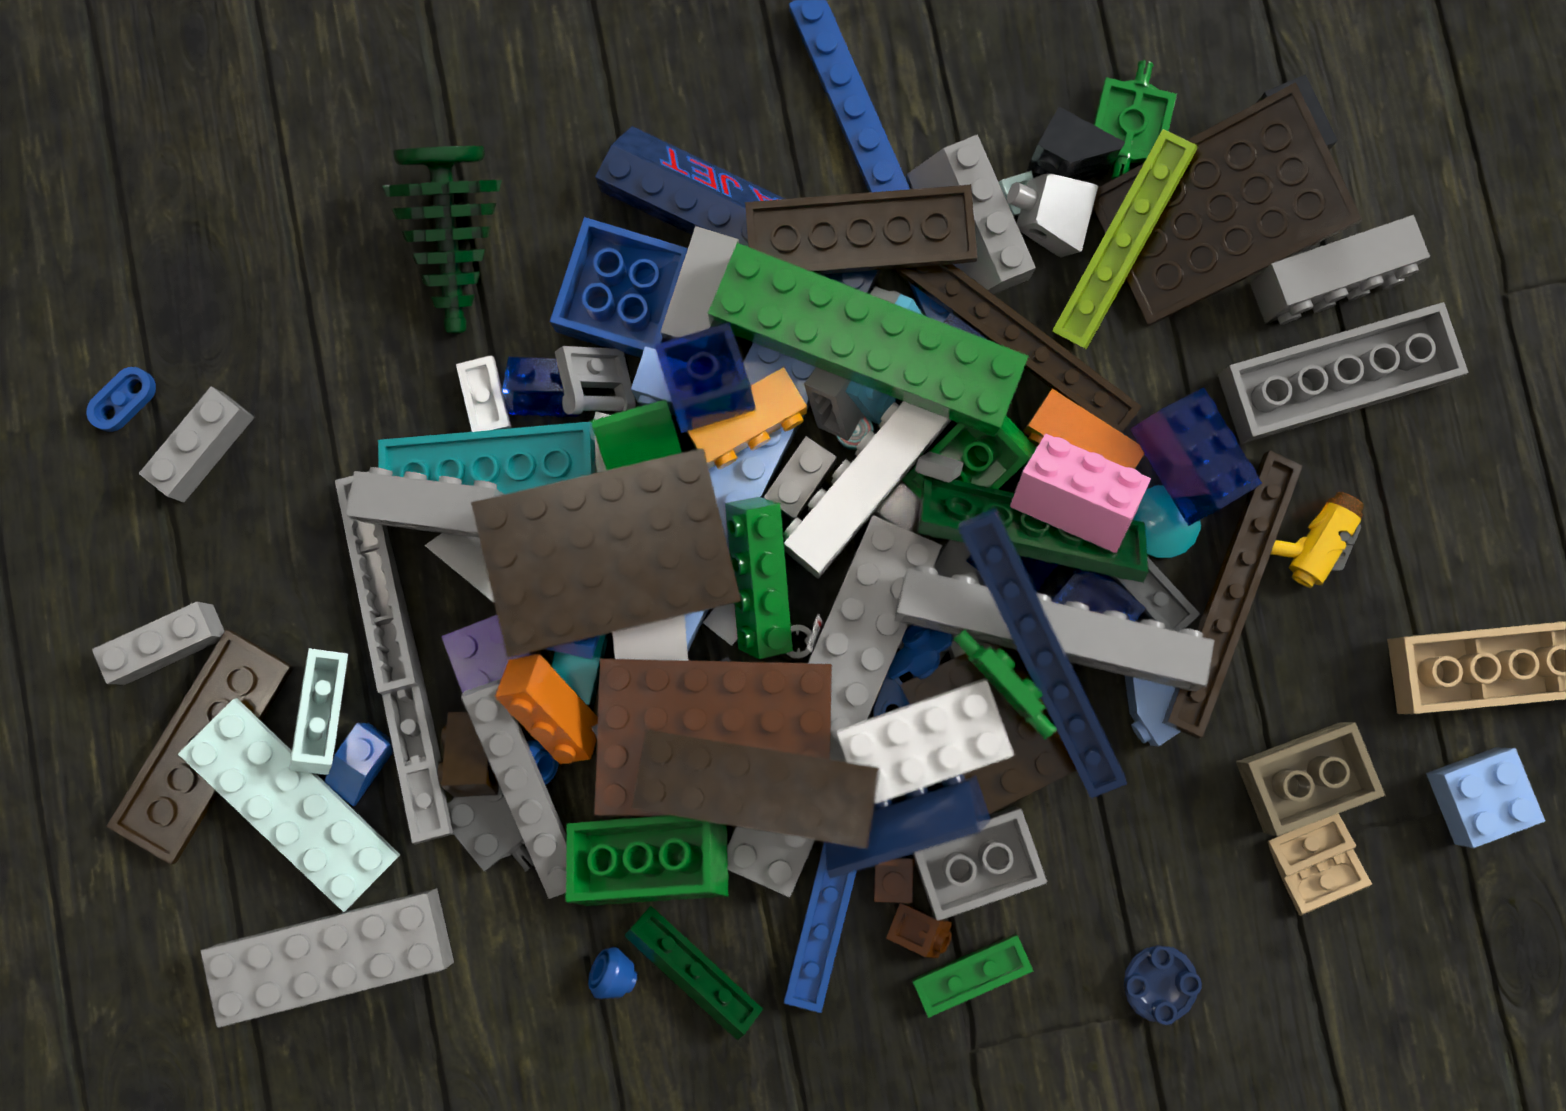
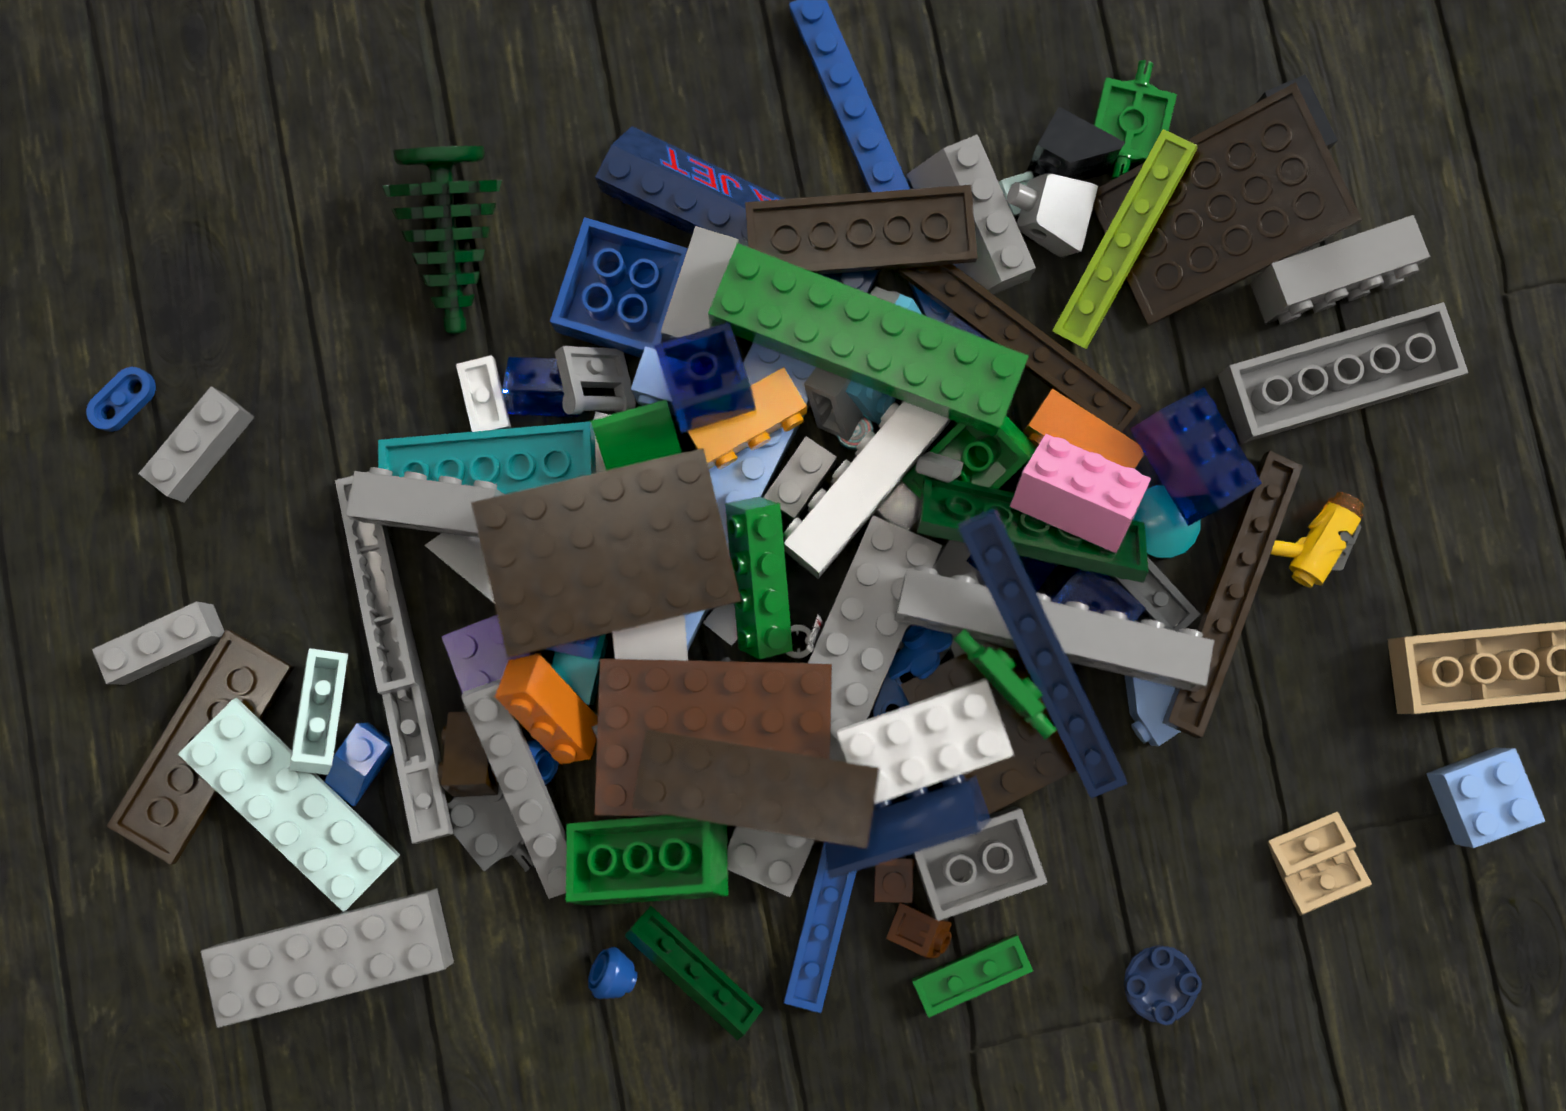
dark tan brick [1236,722,1385,836] -> none

